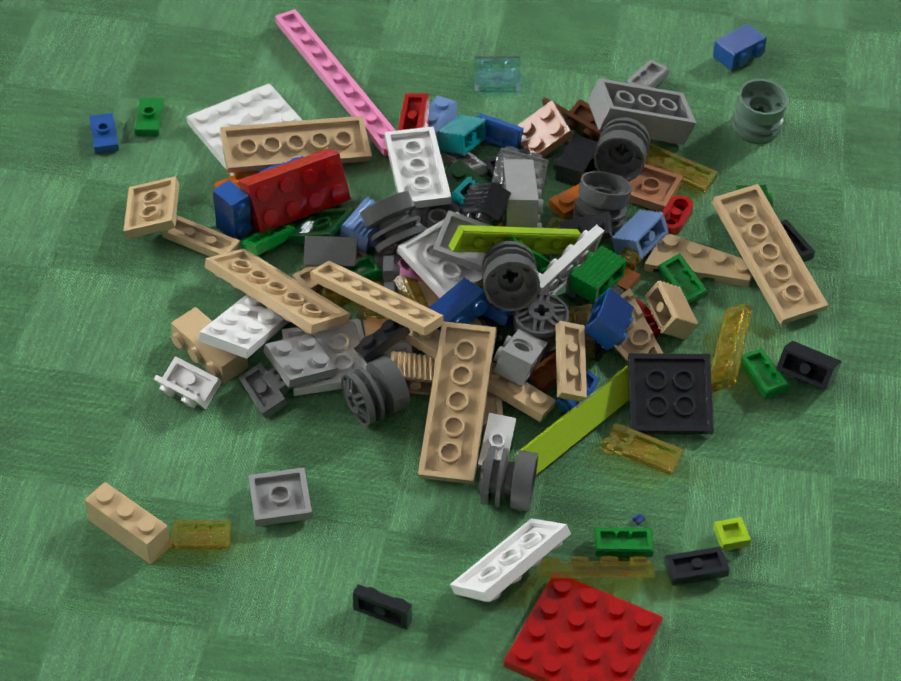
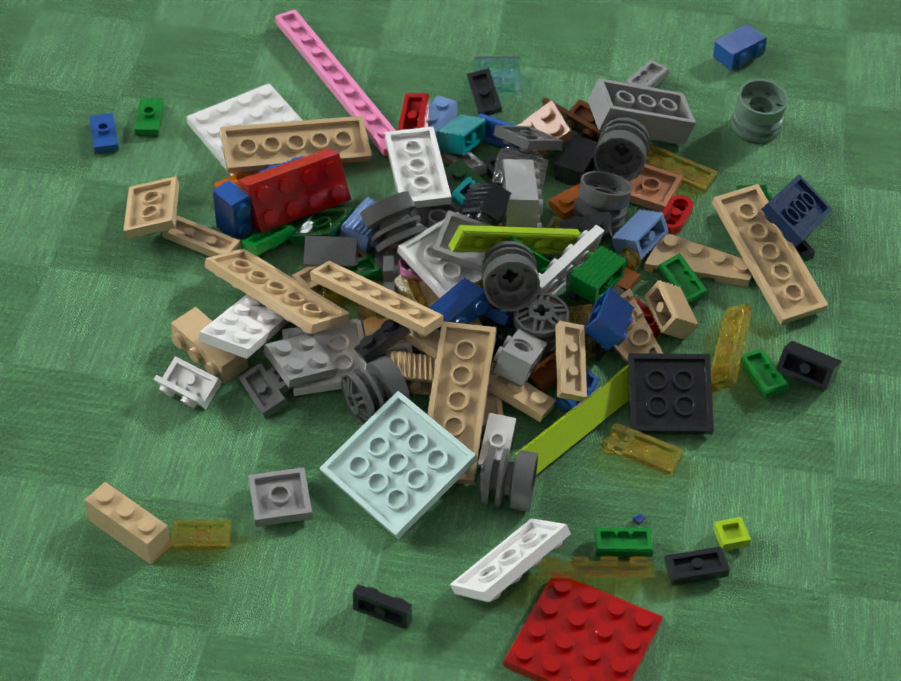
none -> light aqua plate [319,391,478,540]
none -> black plate [467,68,502,116]
none -> dark grey plate [493,126,563,153]
none -> dark blue plate [761,174,833,246]

